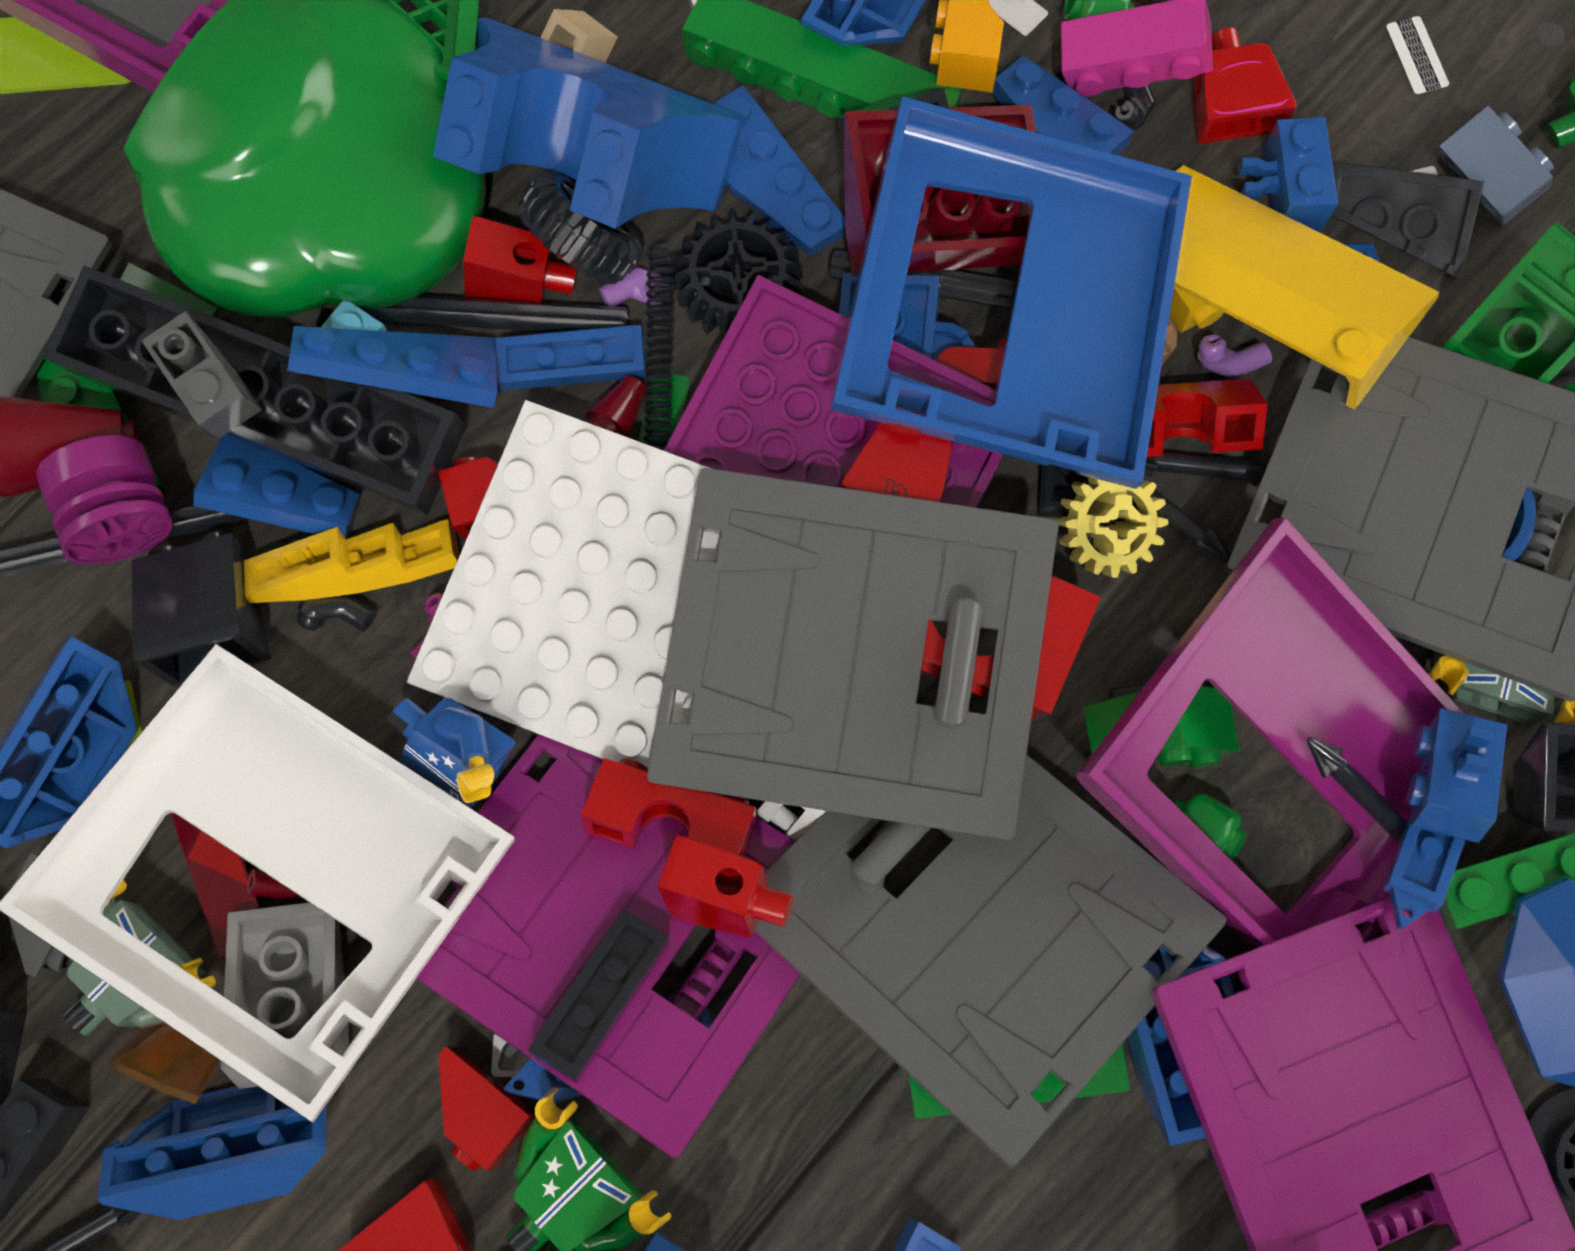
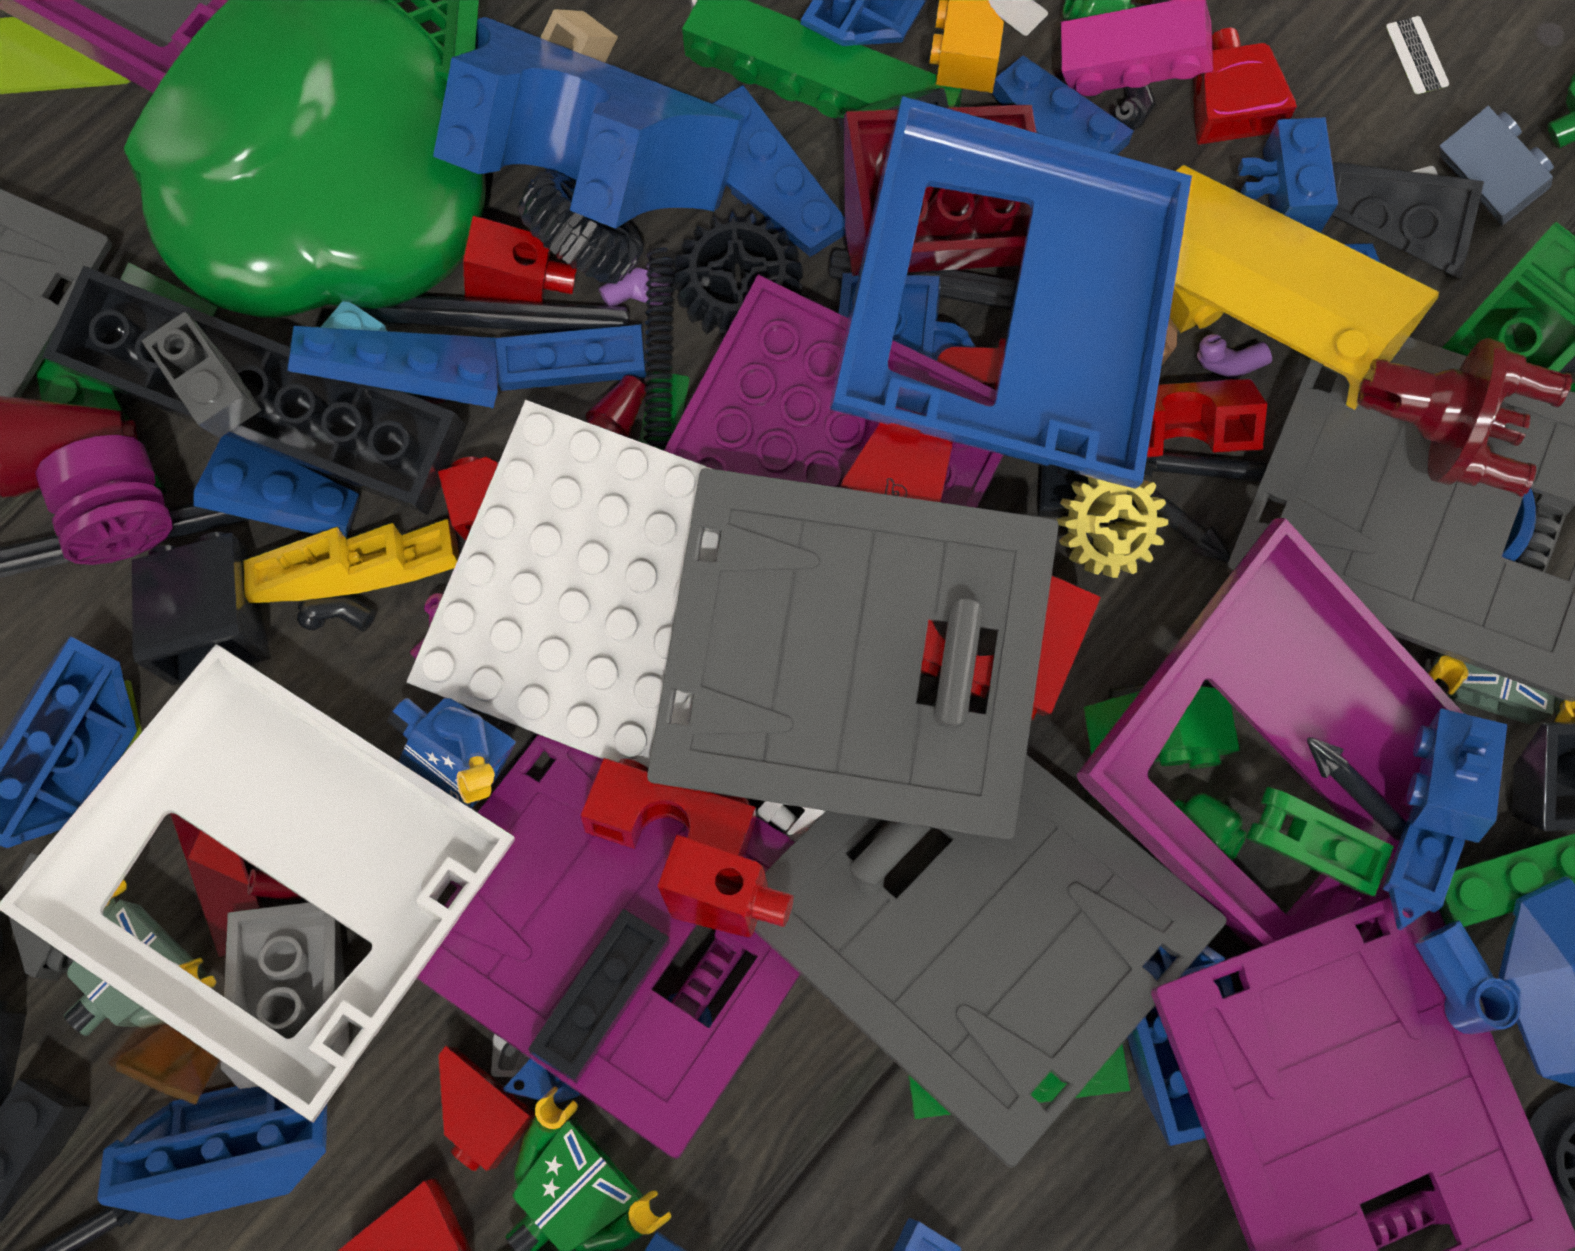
none -> green plate [1246,787,1394,897]
none -> dark red piece [1357,338,1572,497]
none -> blue piece [1415,920,1521,1035]

